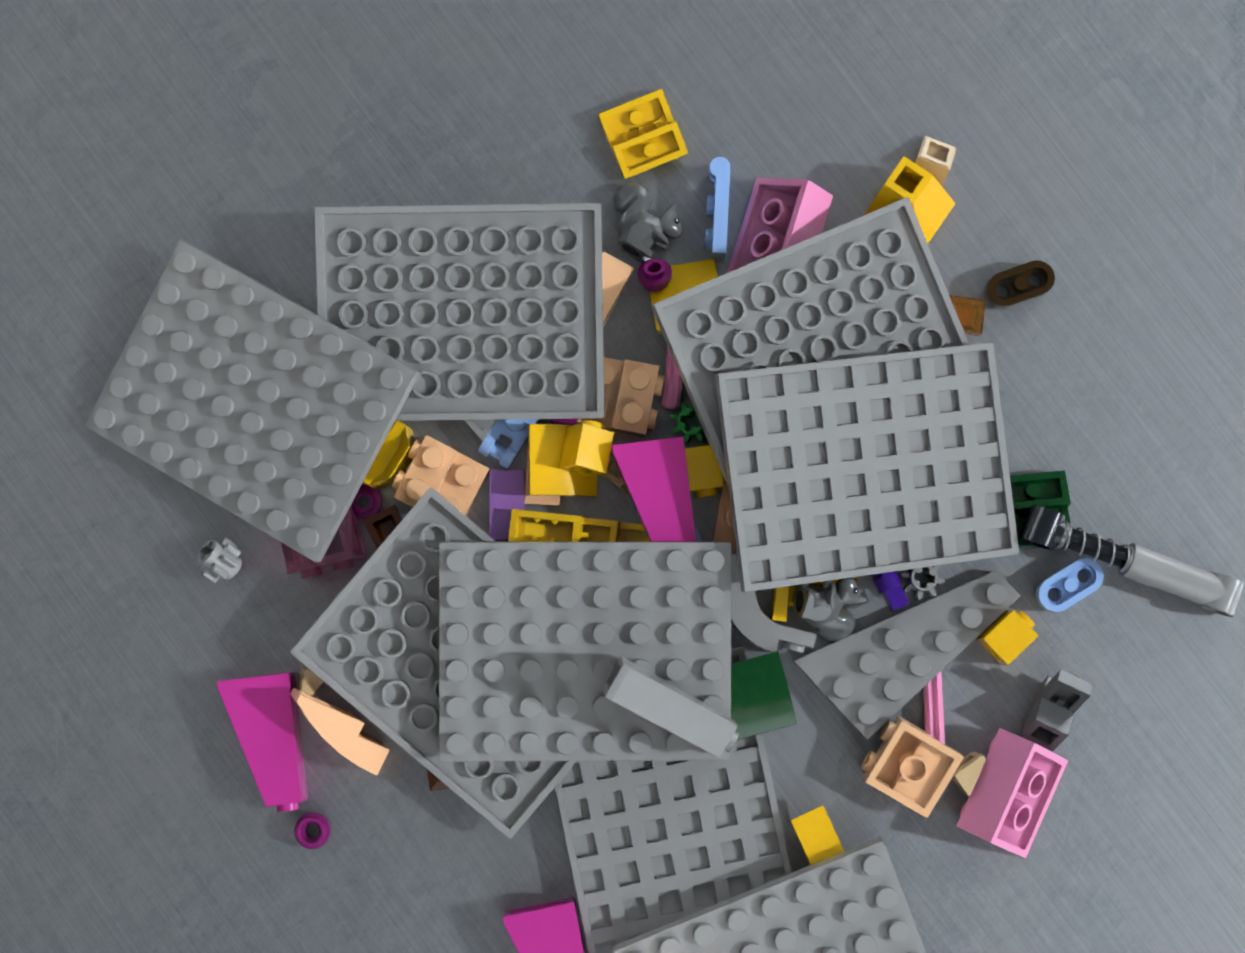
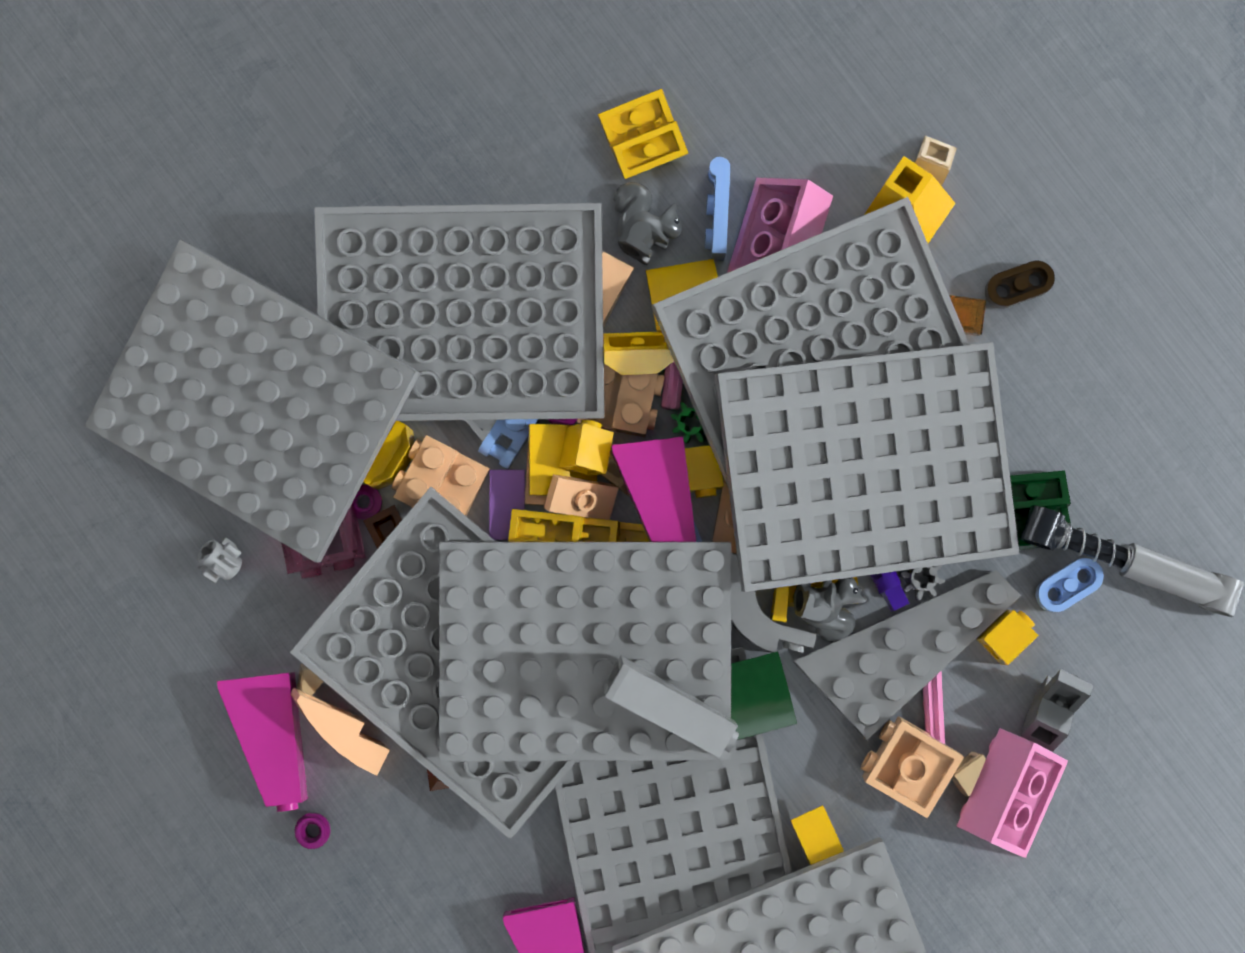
magenta plate [637,259,672,292] -> none
none -> light nougat plate [544,474,619,520]
none -> yellow slope [603,331,674,375]

